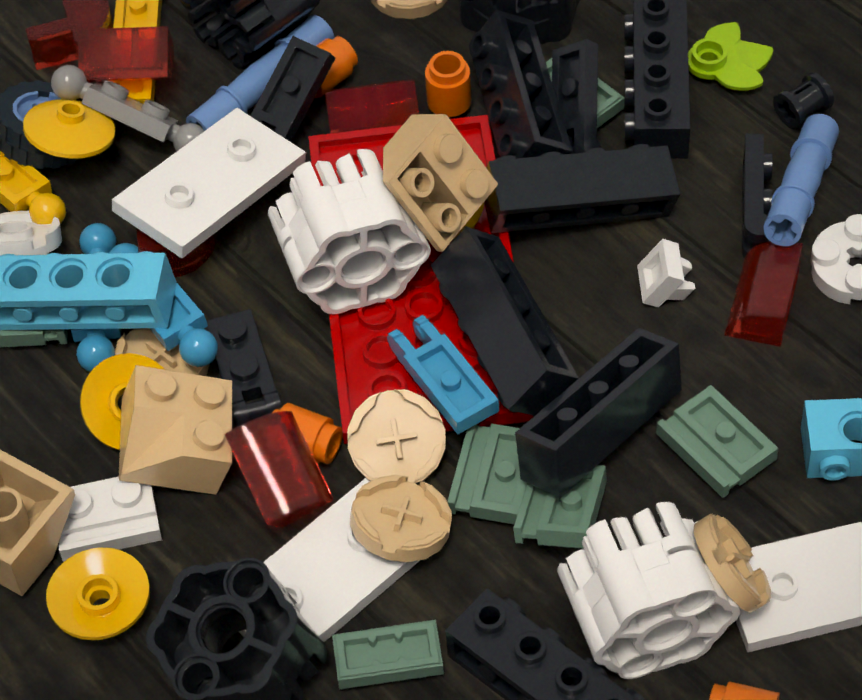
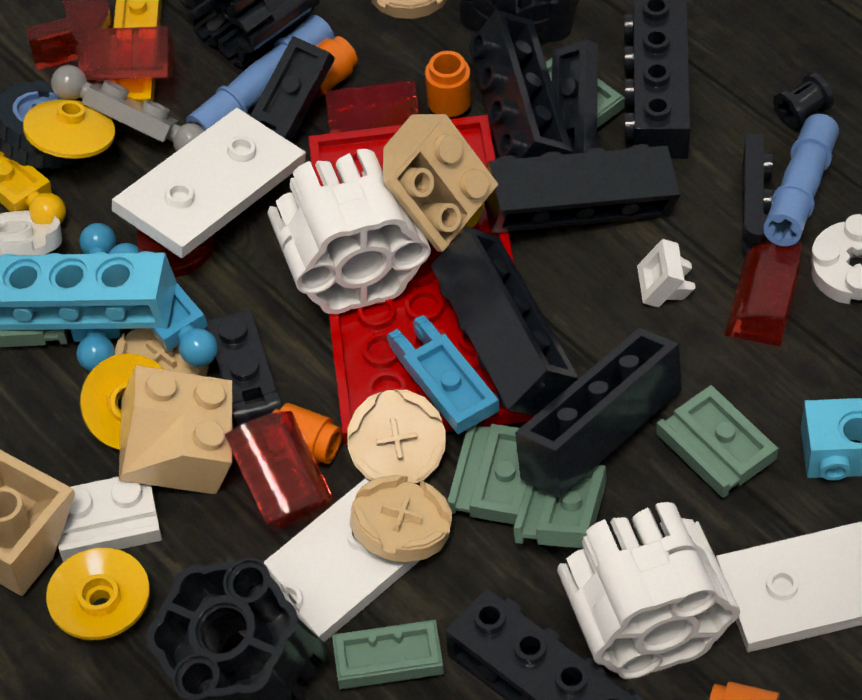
lime plate [688,22,773,91] -> none
tan tile [693,513,771,613] -> none

